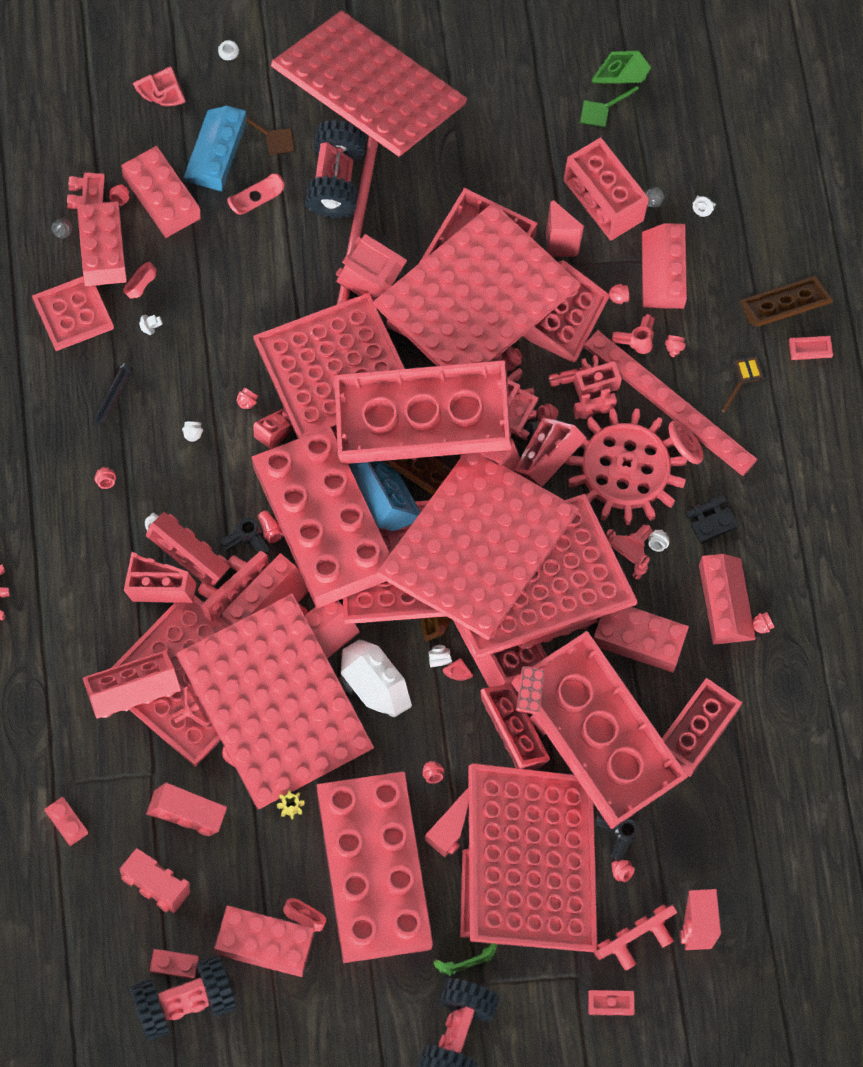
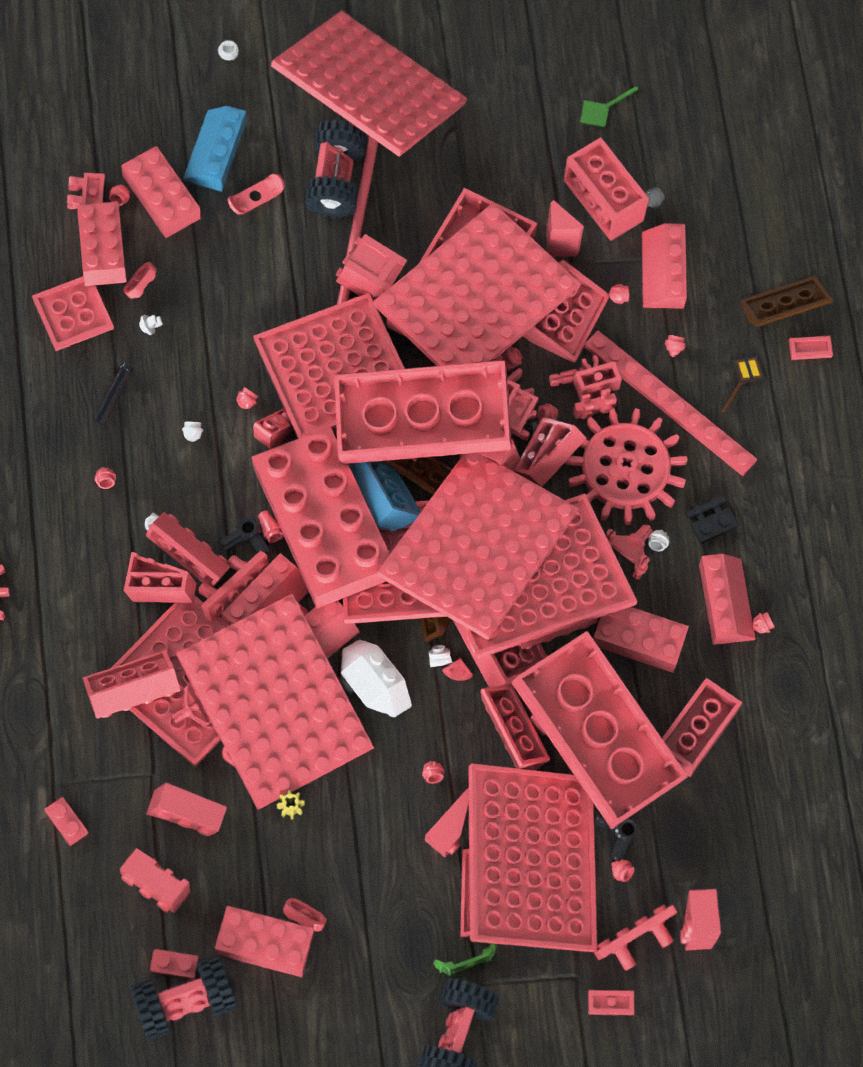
dark grey plate [51,218,72,238] -> none
coral brick [133,67,186,106] -> none
reddish brown piece [246,117,294,155] -> none
coral plate [317,772,433,963] -> none
coral tile [516,666,545,714] -> none
bright green slope [591,51,651,84] -> none
coral axle [612,314,655,354] -> none
coral plate [668,420,703,464] -> none
white plate [693,195,716,216] -> none

